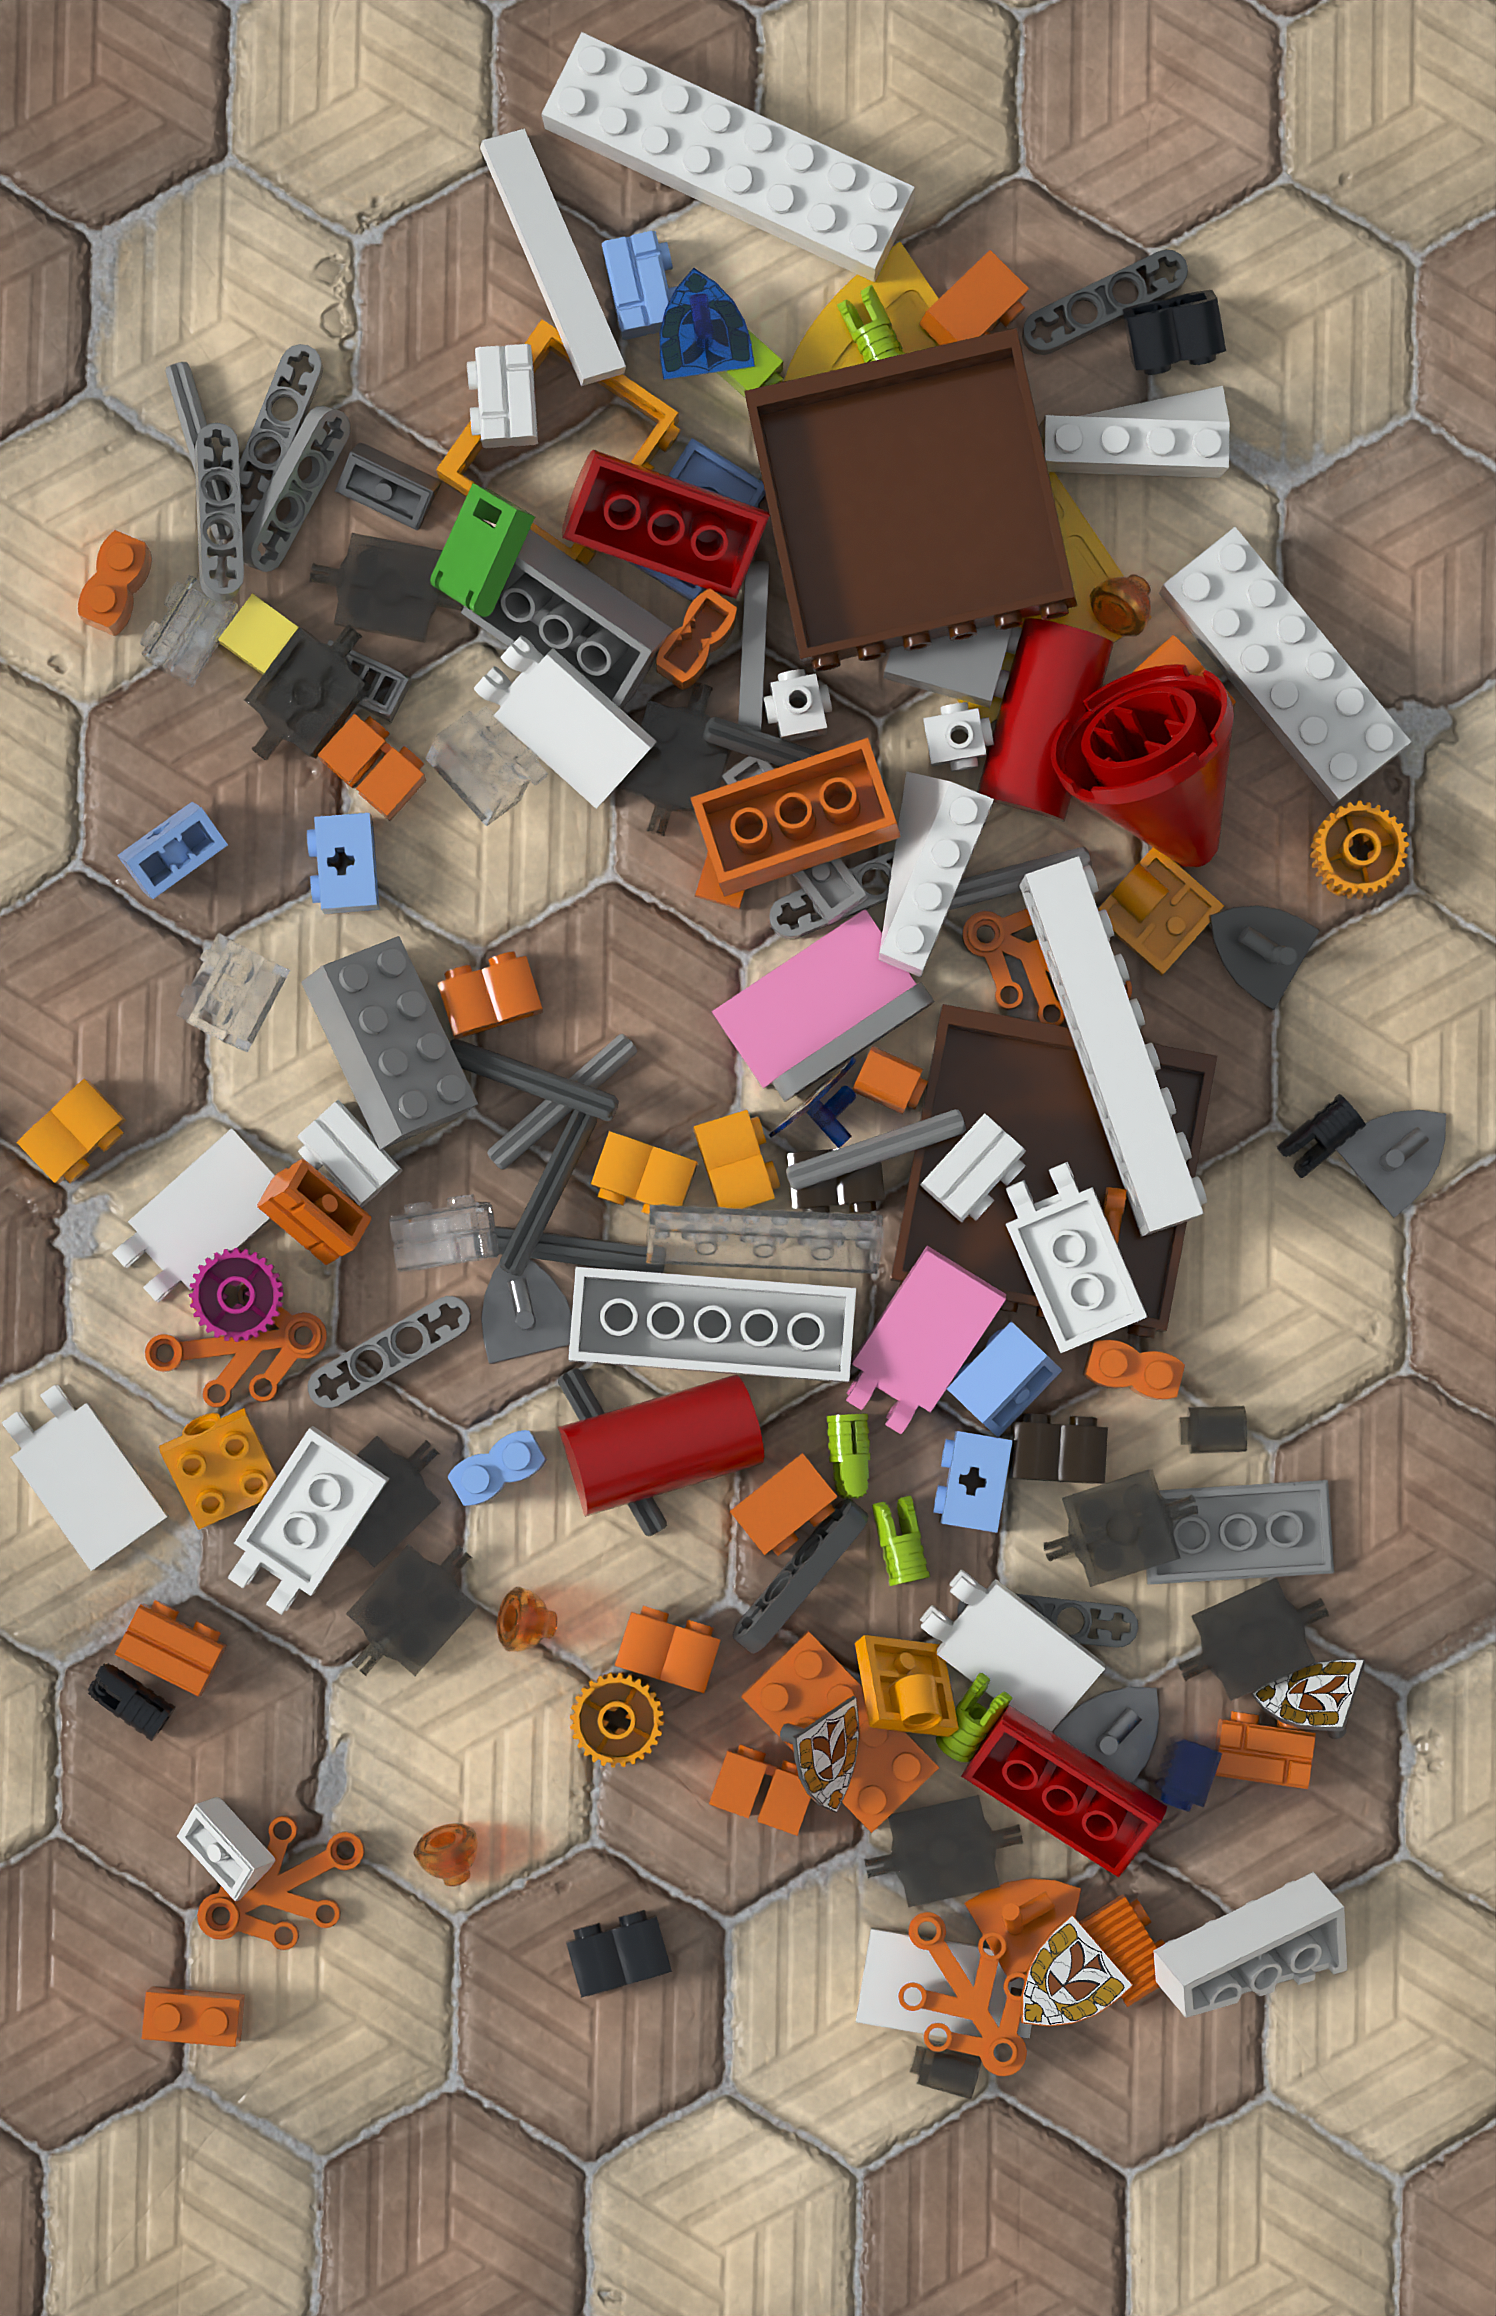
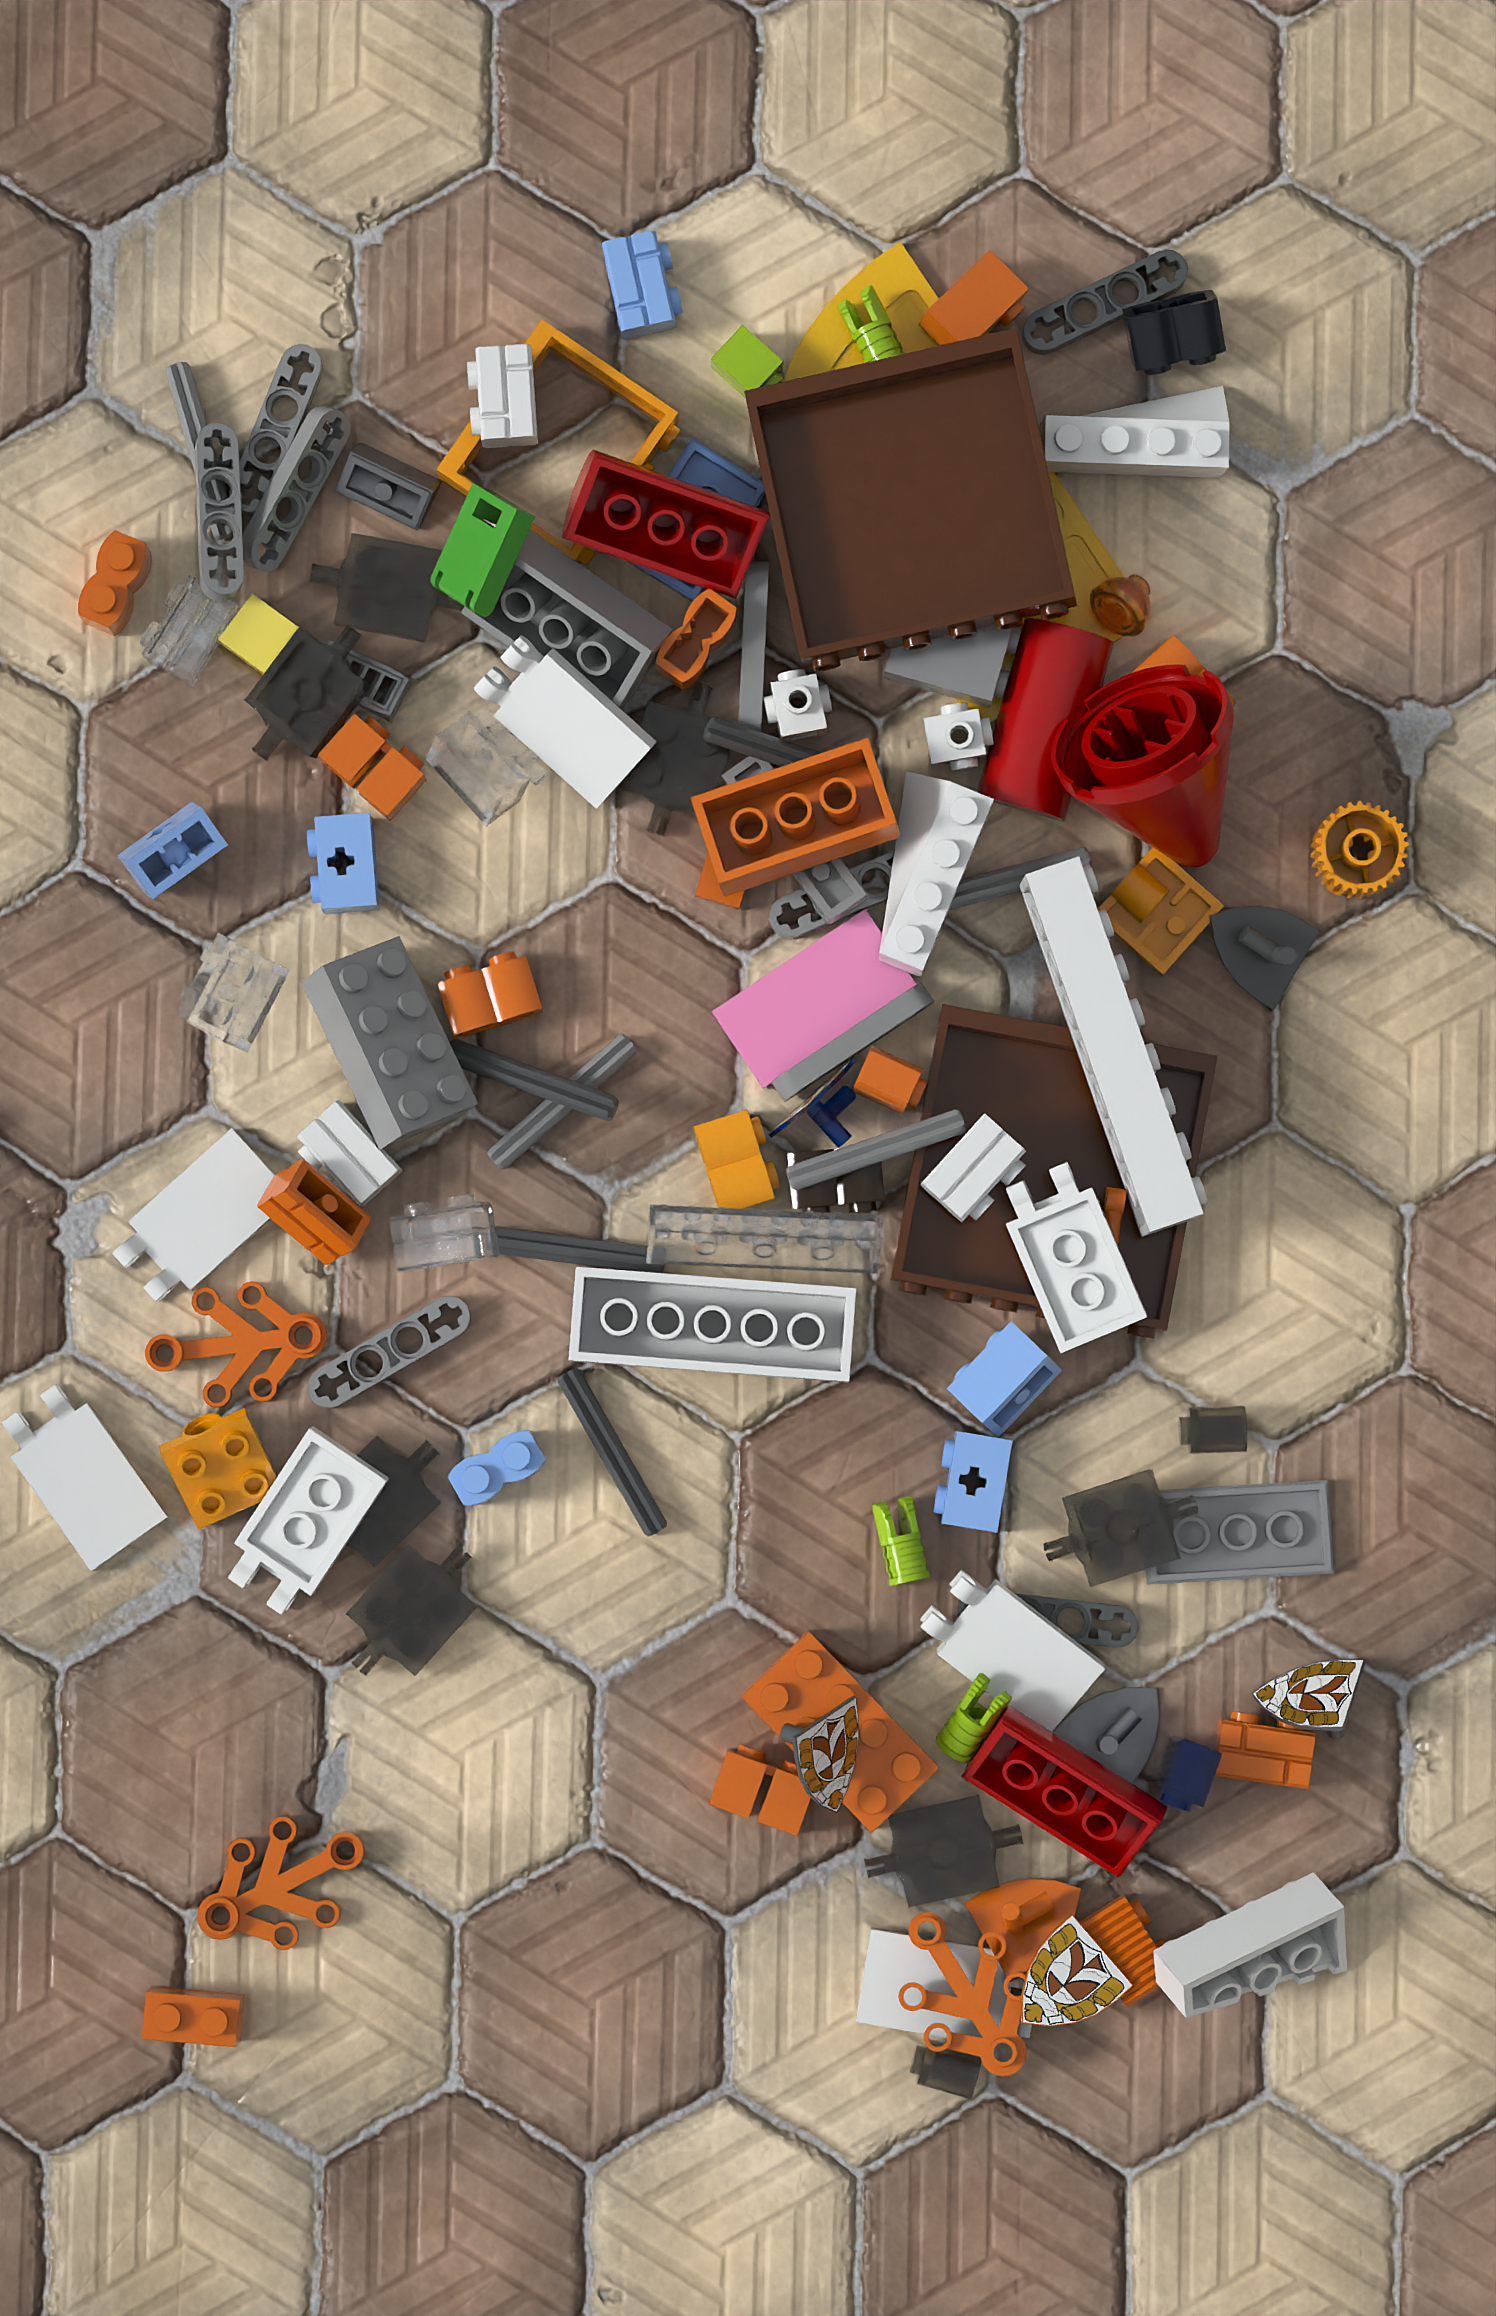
light orange brick [16,1079,126,1184] -> none
black hinge [88,1663,176,1741] -> none
orange brick [115,1600,227,1697] -> none
white slope [177,1797,275,1901] -> none
dark pink brick [189,1248,285,1342] -> none
clear orange brick [413,1823,478,1886] -> none
white tile [480,129,626,386] -> none
flat silver shield [481,1260,572,1364] -> none
clear orange brick [497,1587,557,1652] -> none
dark grey axle [500,1109,597,1276] -> none
white brick [541,32,915,282] -> none
red brick [558,1375,764,1517] -> none
black brick [566,1910,672,1998] -> none
light orange brick [570,1671,664,1767] -> none
light orange brick [591,1131,698,1221] -> none
orange brick [614,1606,721,1693] -> none
clear blue shield [659,268,755,380] -> none
orange brick [729,1453,837,1557] -> none
dark grey beam [733,1499,869,1654] -> none
lime hinge [826,1414,871,1499] -> none
bright pink tile [846,1246,1006,1434] -> none
light orange plate [855,1635,959,1737] -> none
orange plant [962,909,1132,1026] -> none
dark brown brick [1009,1413,1108,1484] -> none
orange brick [1083,1340,1185,1400] -> none
white brick [1159,527,1411,807] -> none
clear smoke plate [1177,1577,1329,1702] -> none
black hinge [1277,1094,1366,1178] -> none
flat silver shield [1336,1110,1446,1218] -> none

